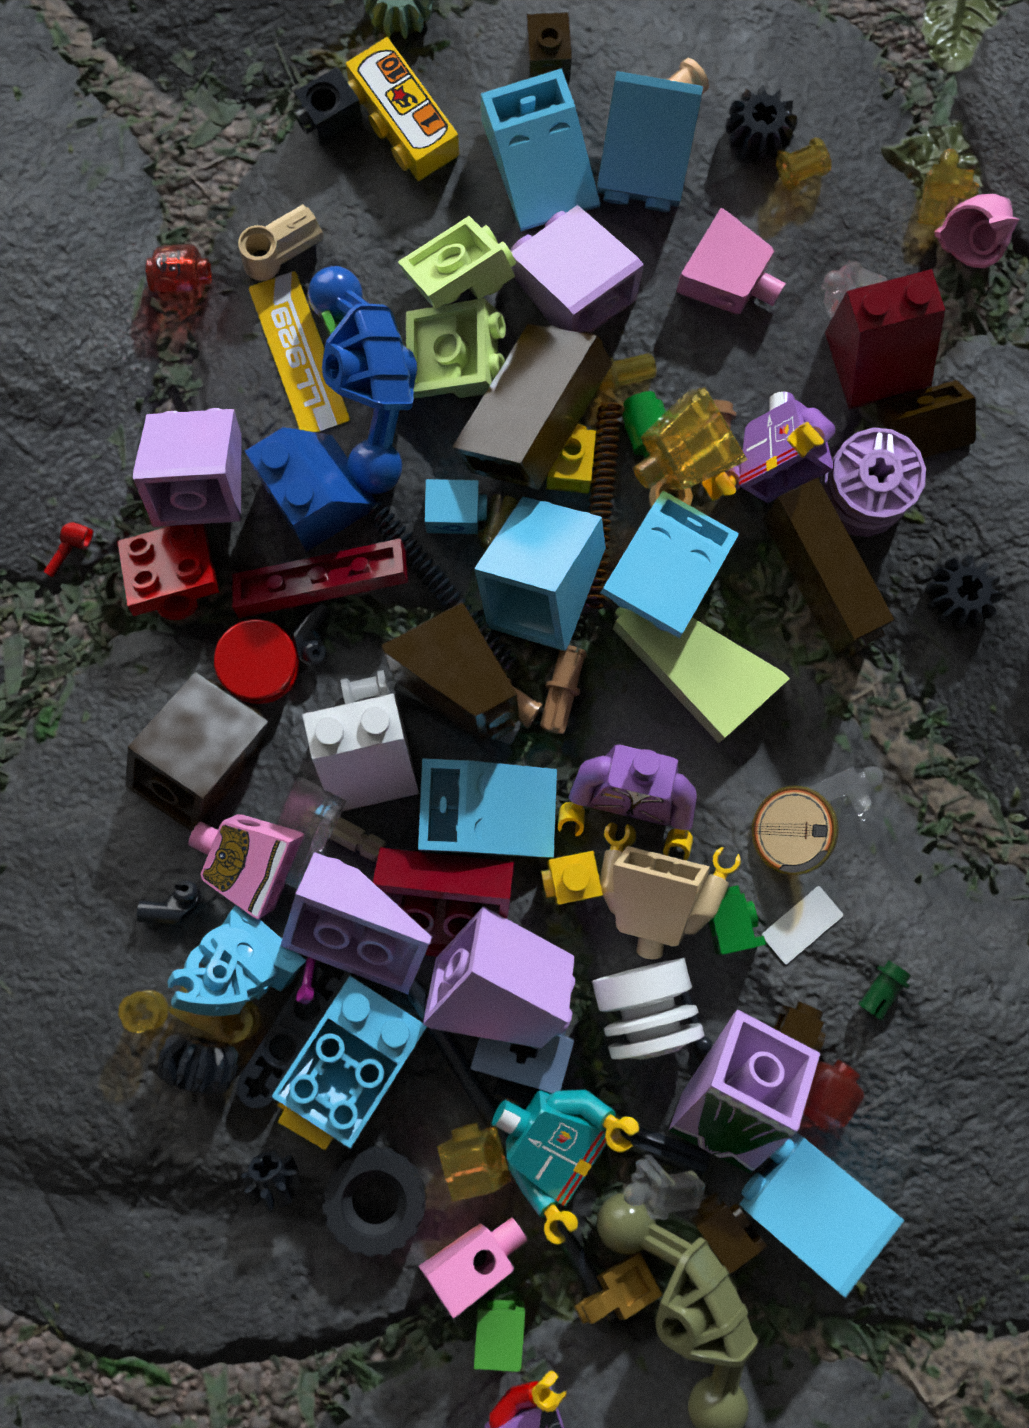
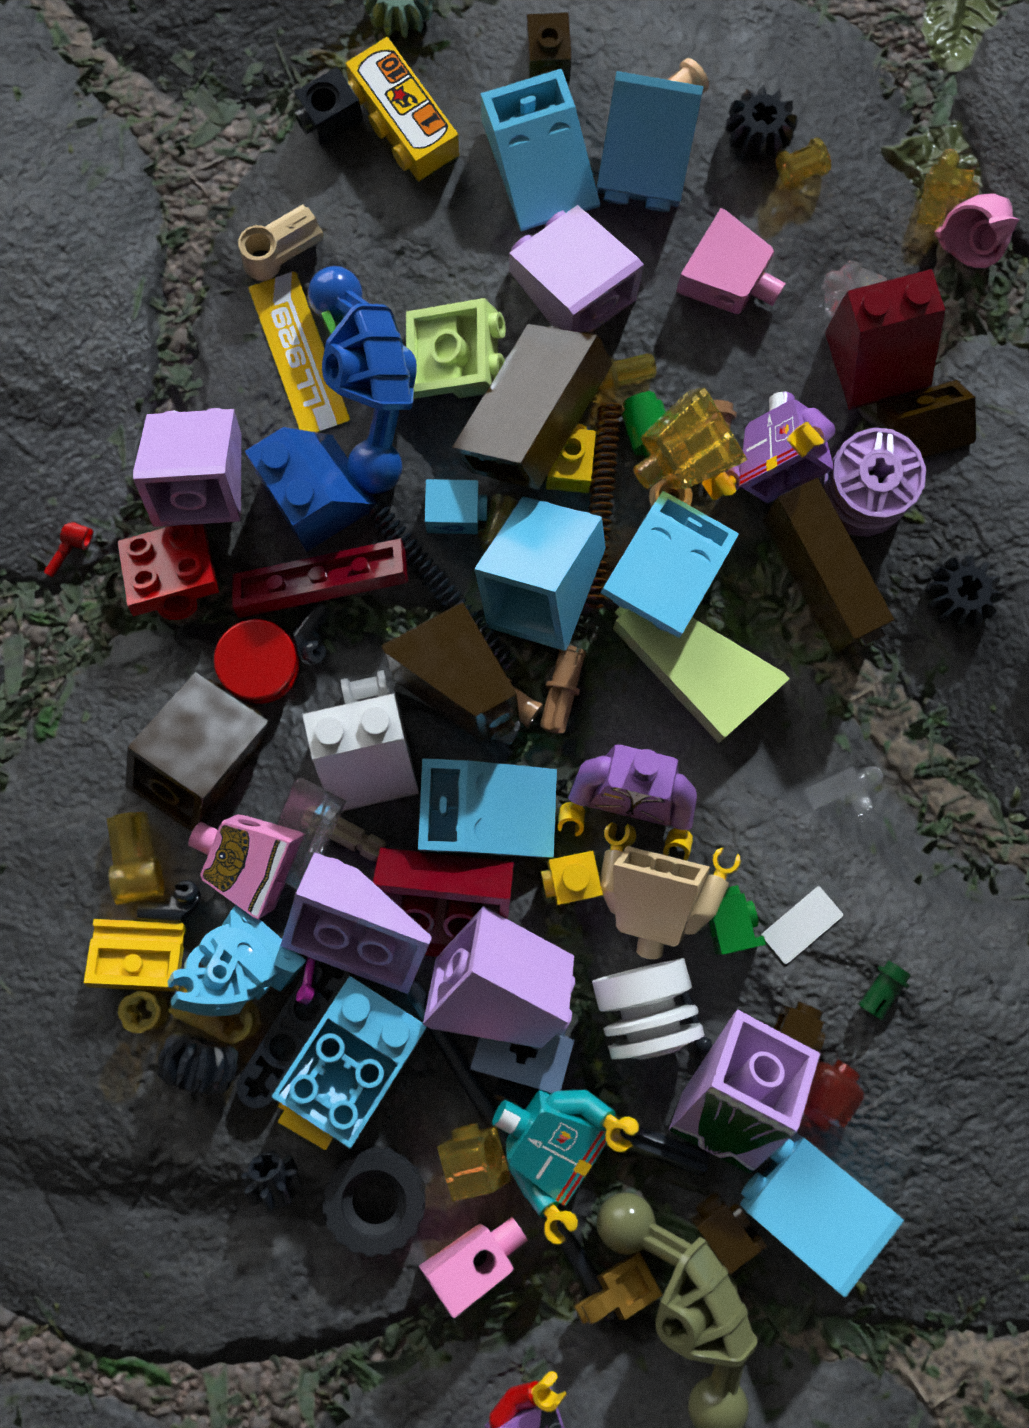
clear red head [146,243,212,302] -> none
yellowish green plate [398,216,516,310] -> none
bright green panel [474,1299,525,1372] -> none
clear piece [623,1155,705,1220] -> none
piece [752,786,839,875] -> none
none -> yellow plate [84,919,186,992]
none -> clear yellow piece [106,811,164,905]

